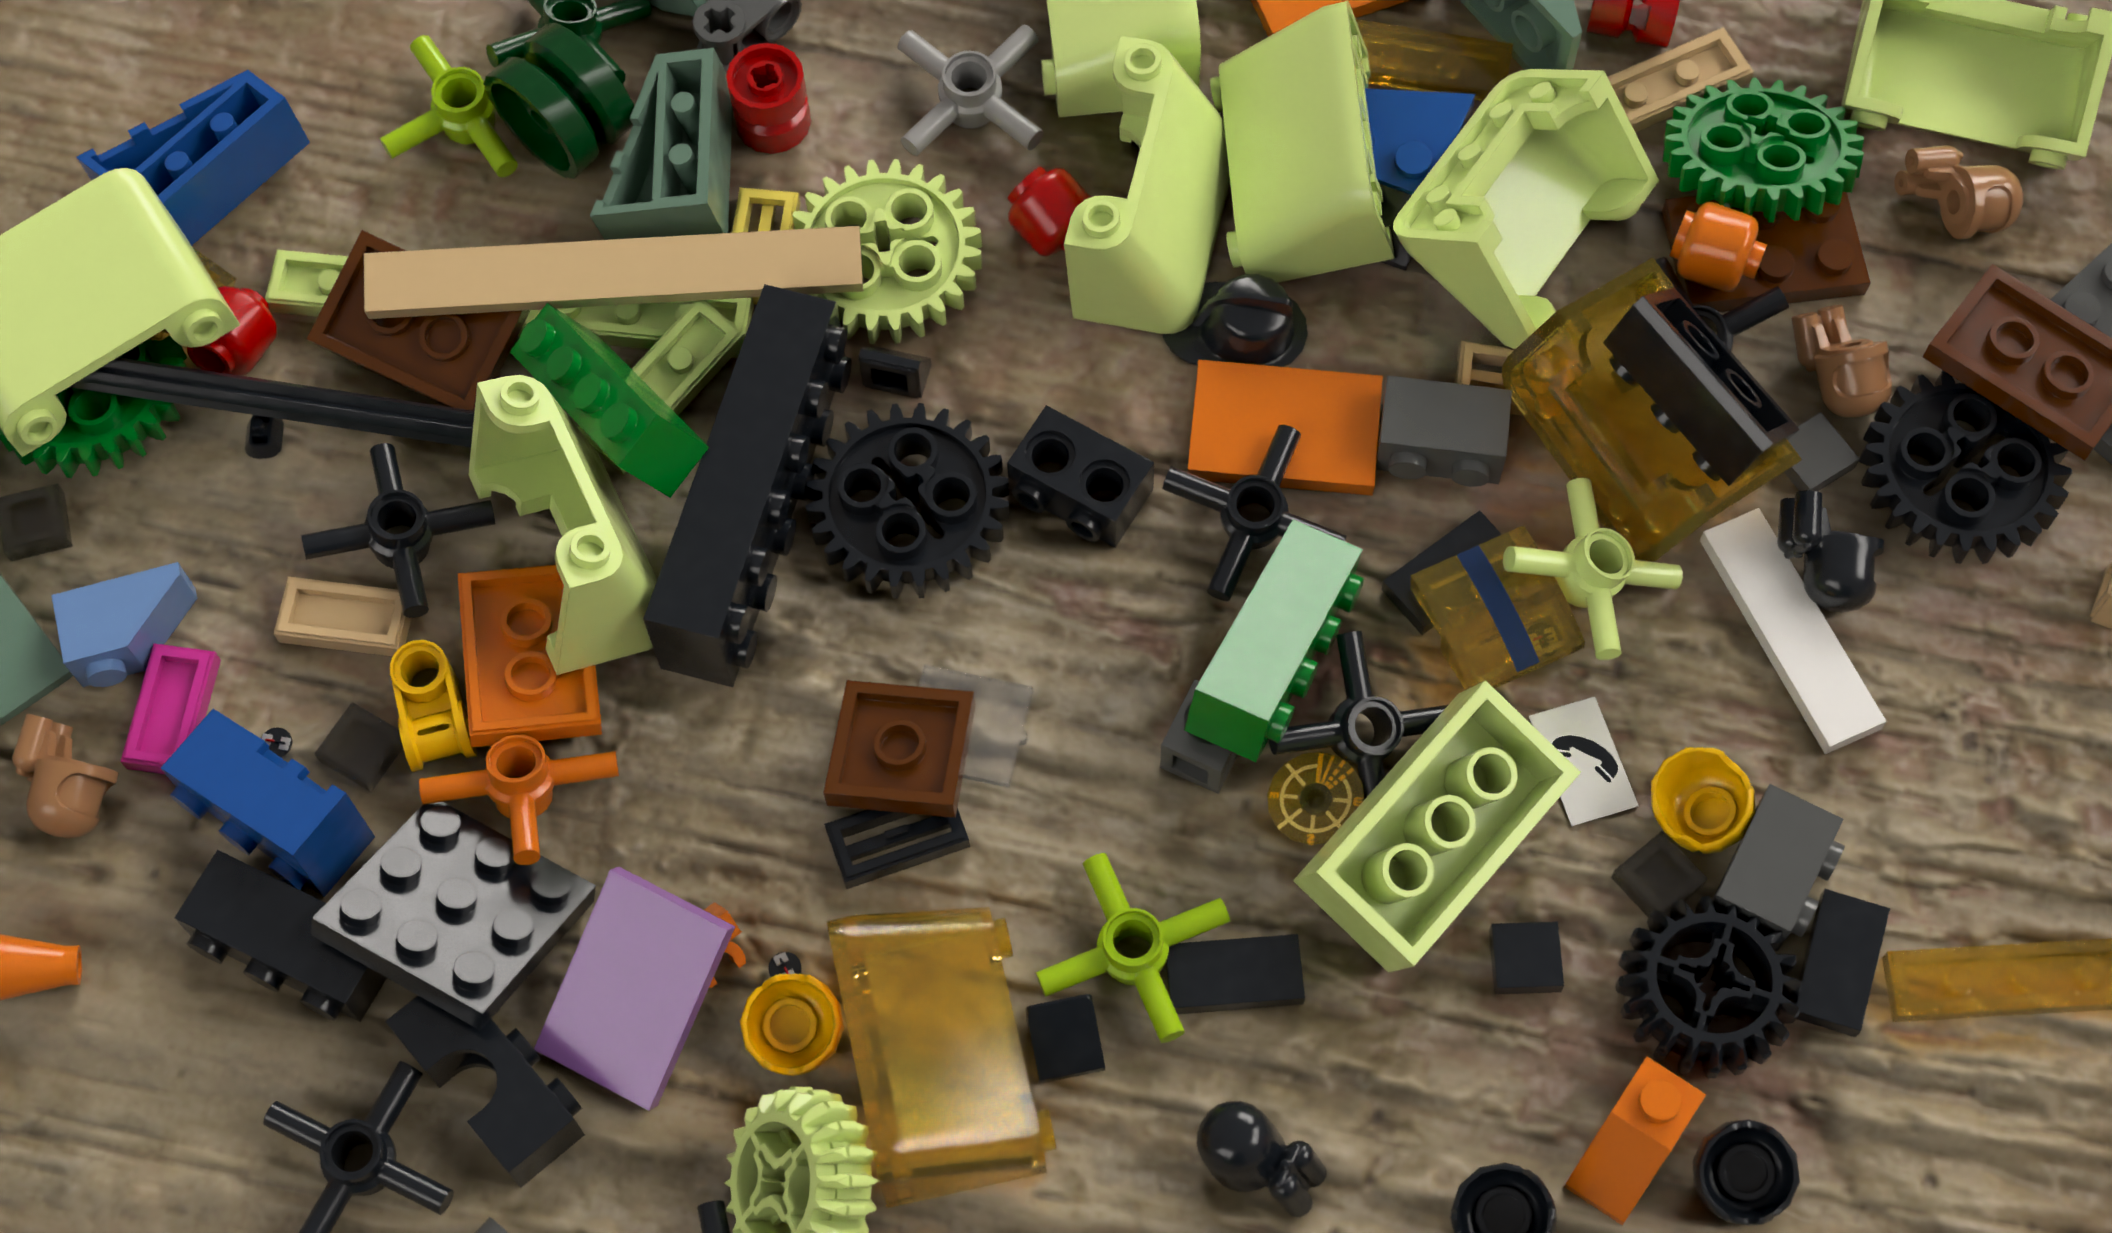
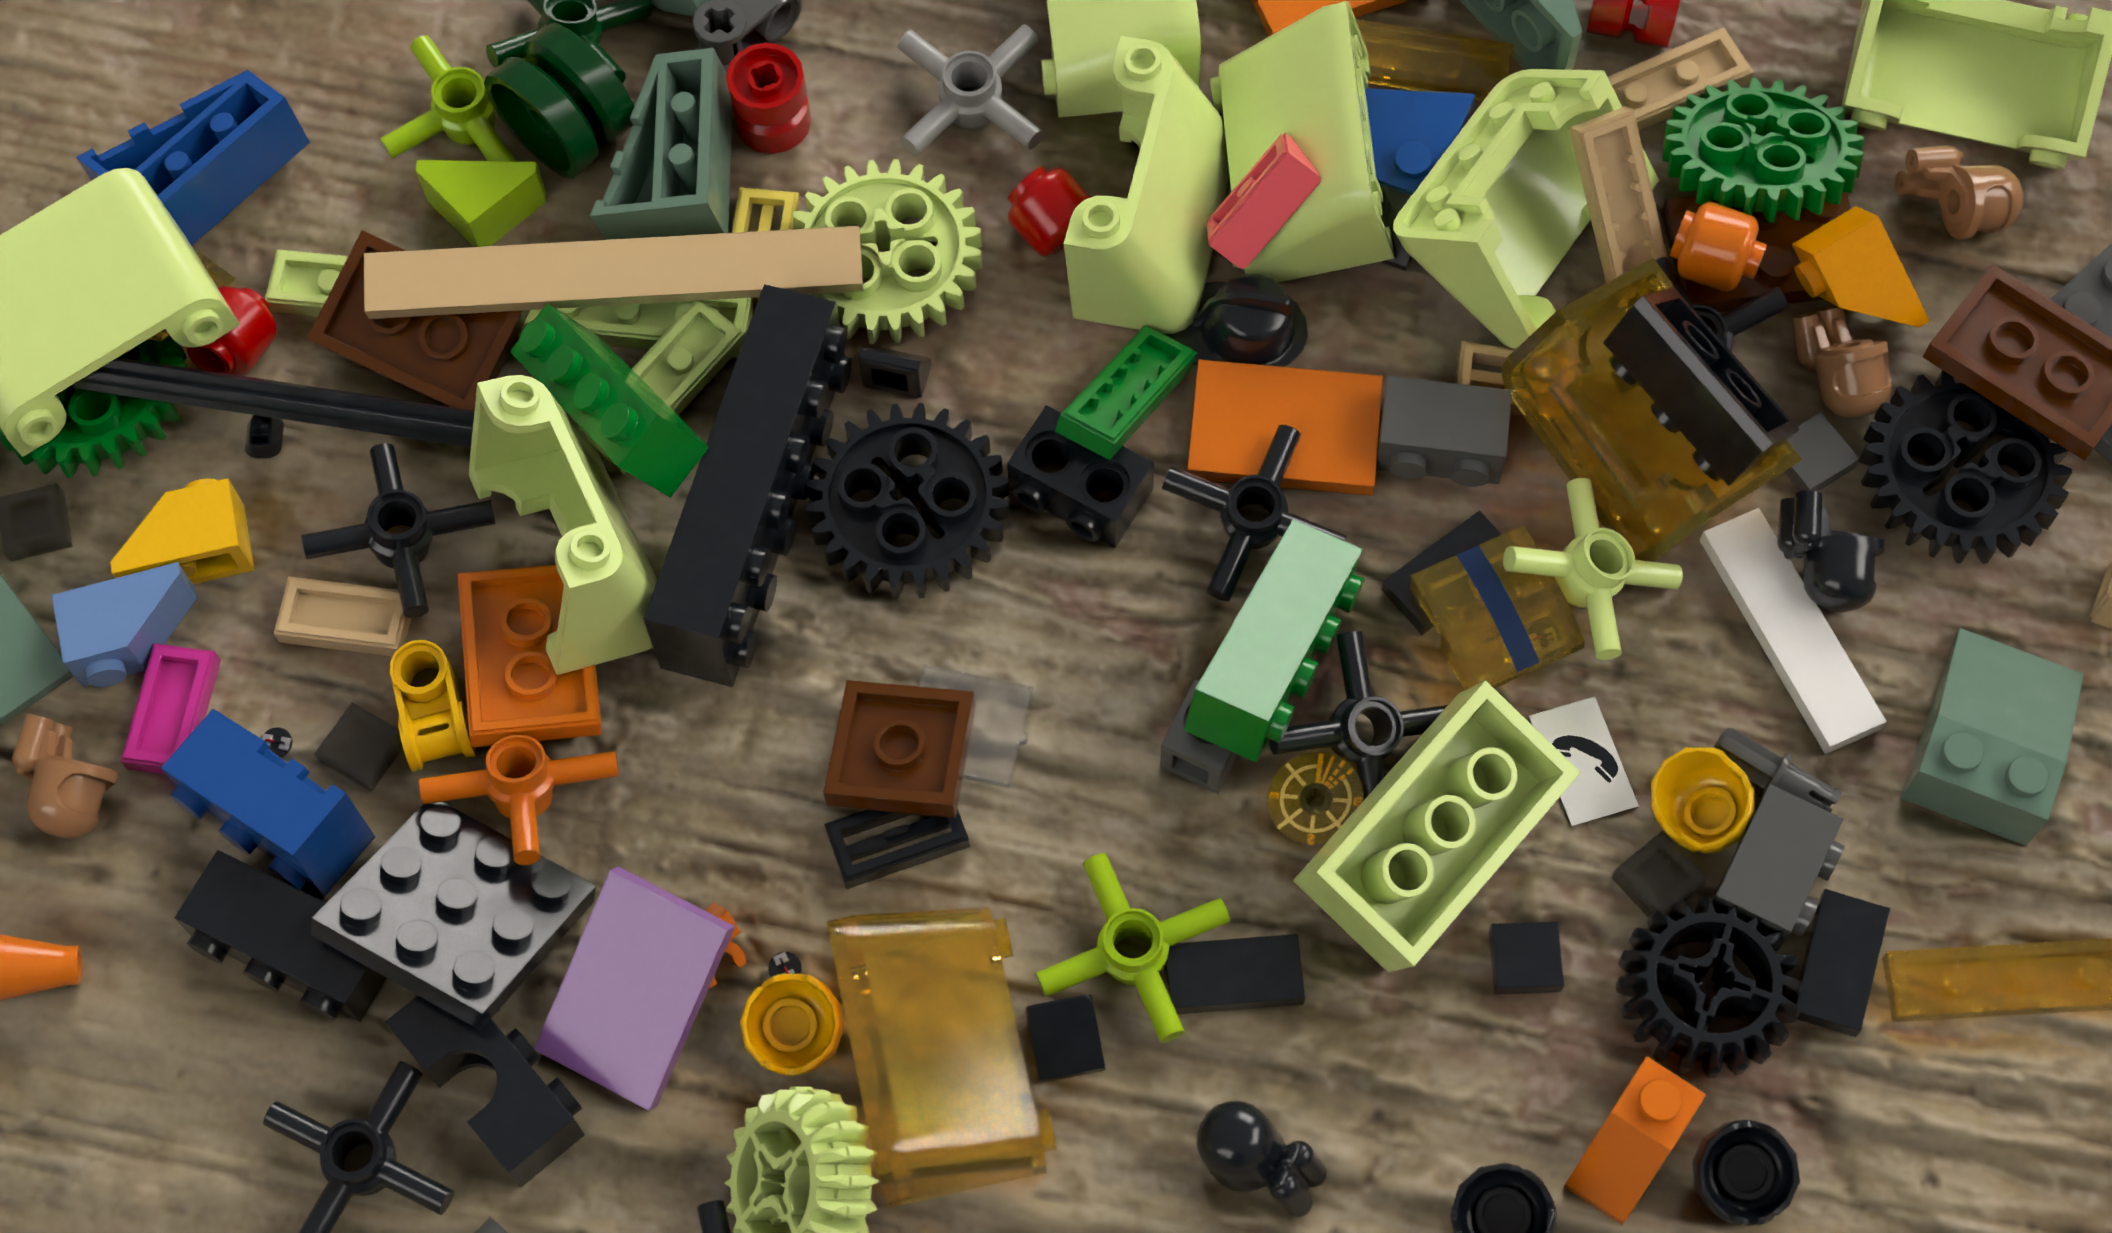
none -> yellow slope [110,478,255,584]
none -> lime slope [415,160,547,247]
none -> green plate [1055,325,1197,460]
none -> coral slope [1207,133,1321,269]
none -> tan plate [1569,107,1668,303]
none -> dark grey axle [1713,728,1842,812]
none -> light orange slope [1792,206,1930,328]
none -> sand green slope [1900,628,2084,846]

